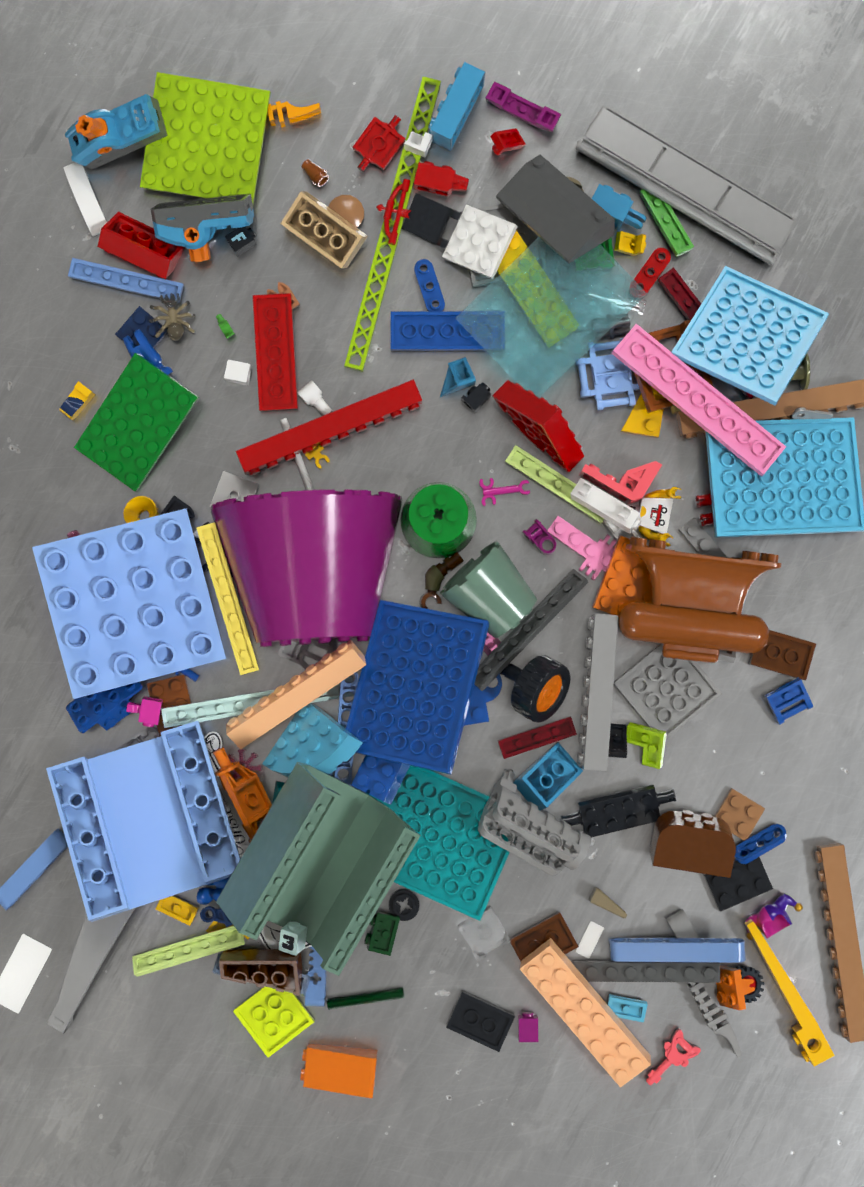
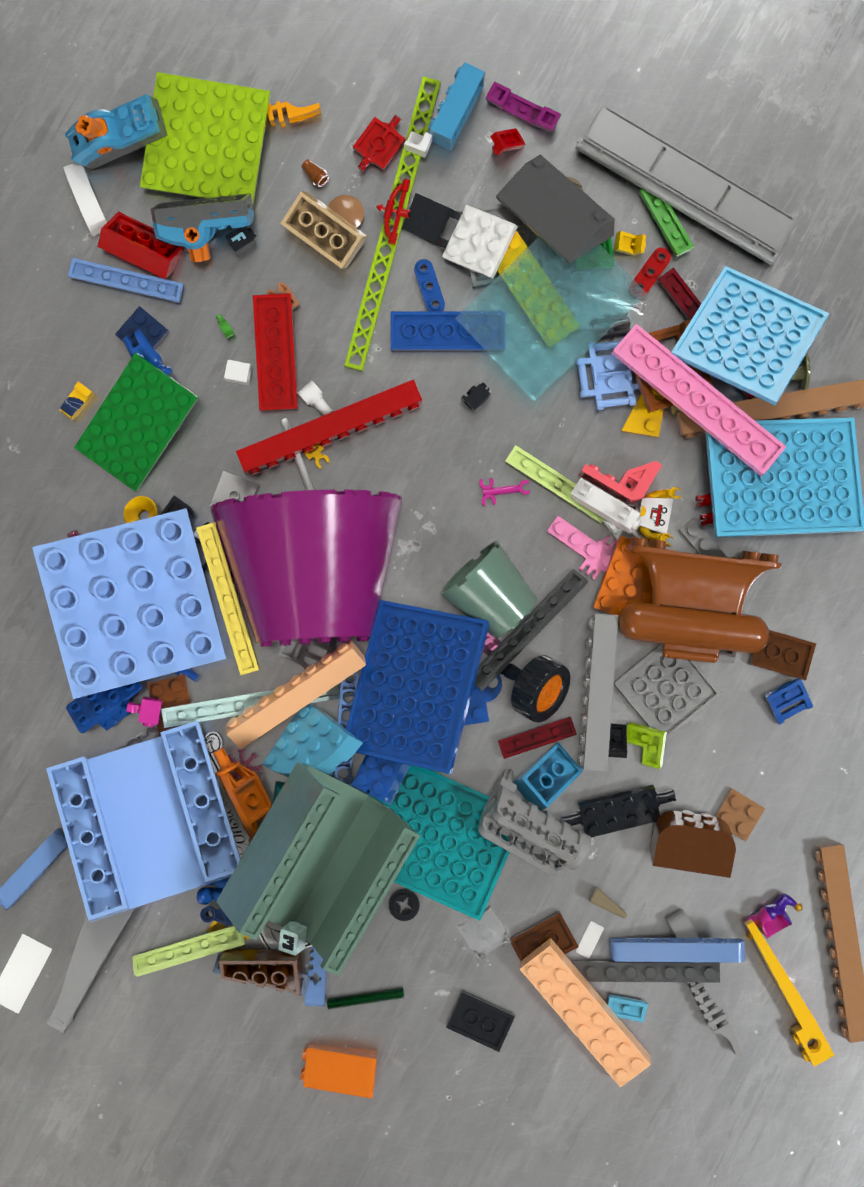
animal [149,293,196,341] -> none
yellow plate [156,895,199,926] -> none
neon yellow plate [233,986,315,1058] -> none
dark green bracket [364,910,400,956] -> none
green cone [400,482,477,558] -> none
red hinge [414,161,469,197] -> none
piece [419,552,464,609] -> none
dark azure slope [440,357,476,397] -> none
red brick [492,380,584,472] -> none
magenta brick [518,1012,539,1042] -> none
magenta piece [522,519,556,555] -> none
dark azure brick [592,184,647,232] -> none
coral piece [646,1028,701,1086] -> none
black plate [704,857,773,912] -> none
orange plate [716,965,764,1010] -> none
blue plate [735,824,787,864] -> none
light grey piece [792,407,833,419] -> none

